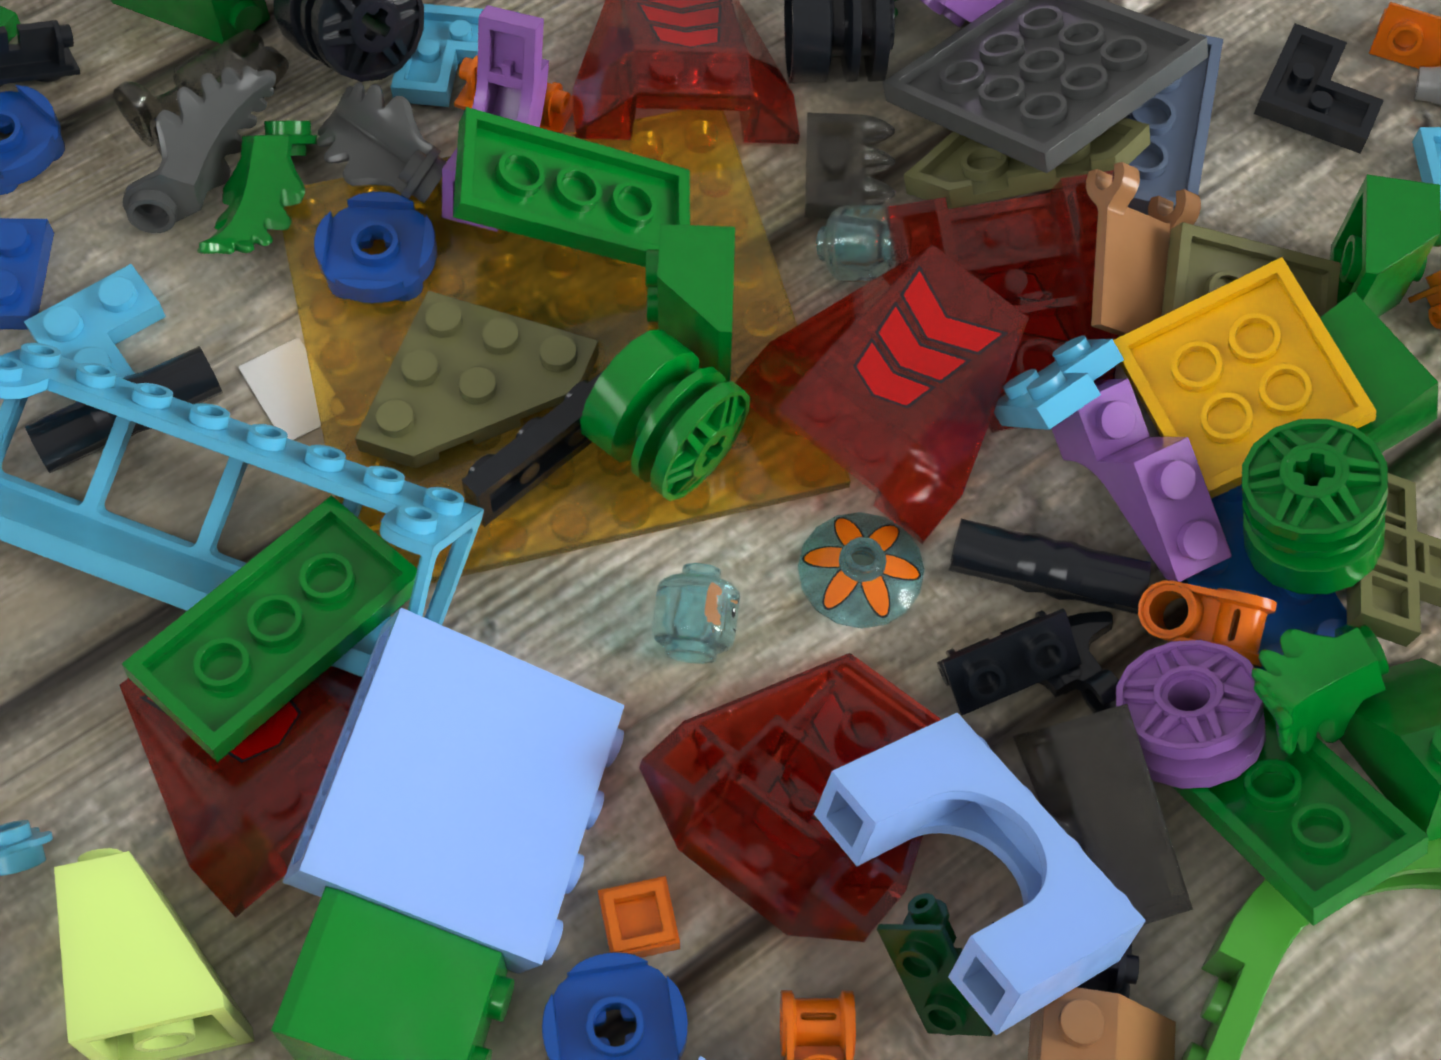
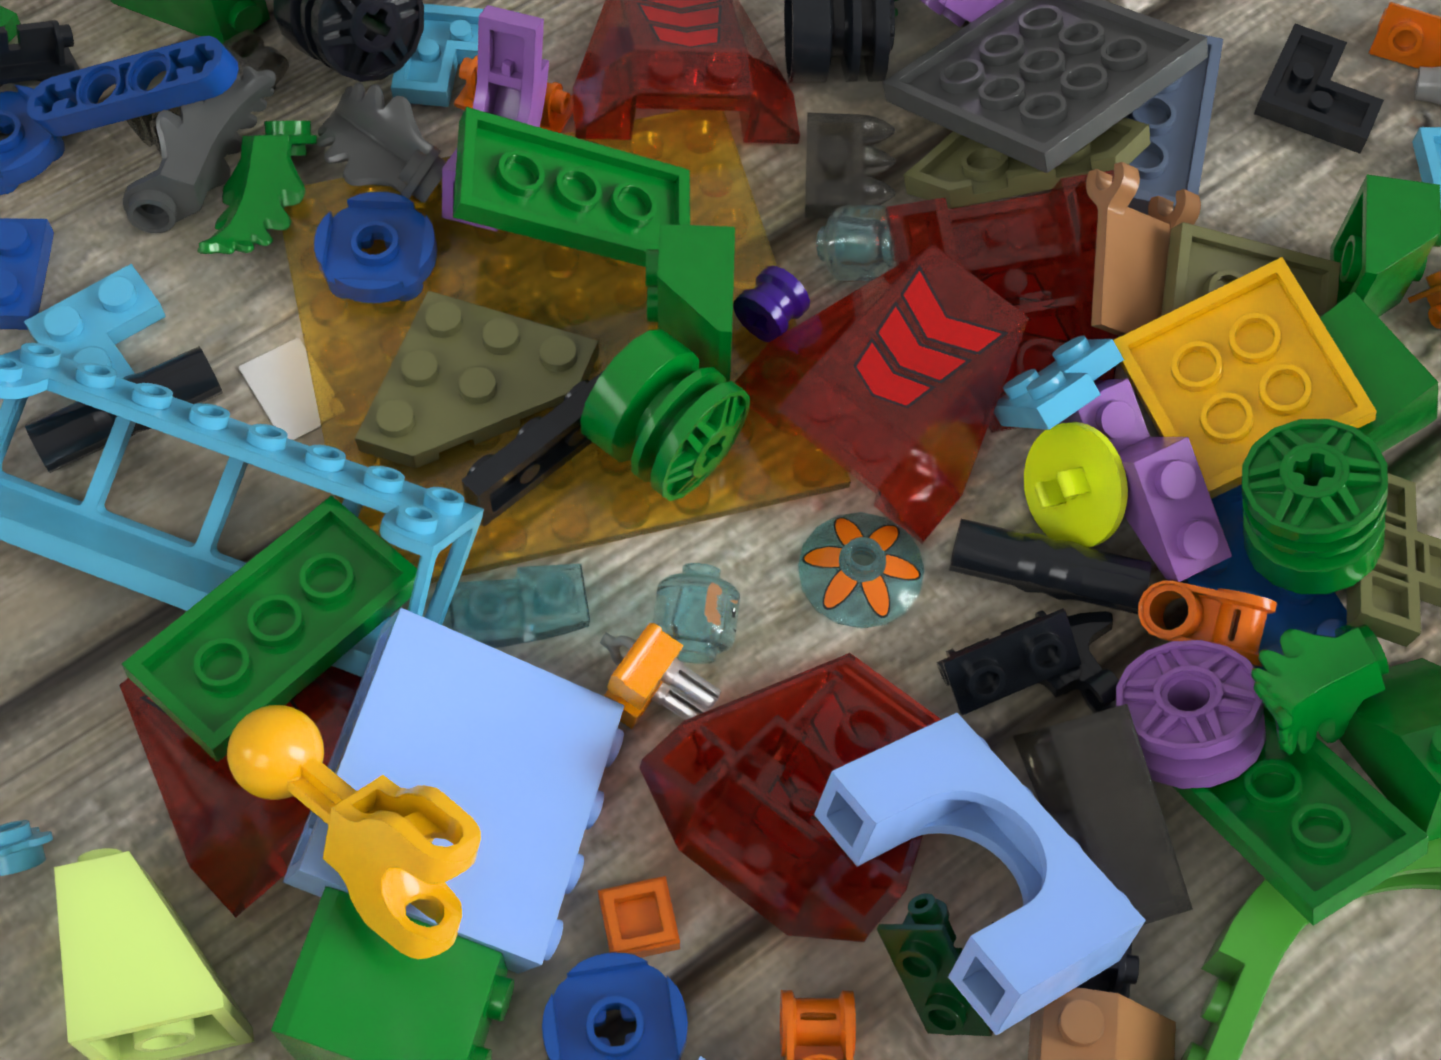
none -> blue beam [27,36,239,137]
none -> yellow piece [227,705,481,959]
none -> clear light blue slope [449,564,590,648]
none -> piece [600,623,721,729]
none -> dark purple wheel [733,266,810,343]
none -> neon yellow piece [1024,422,1128,548]

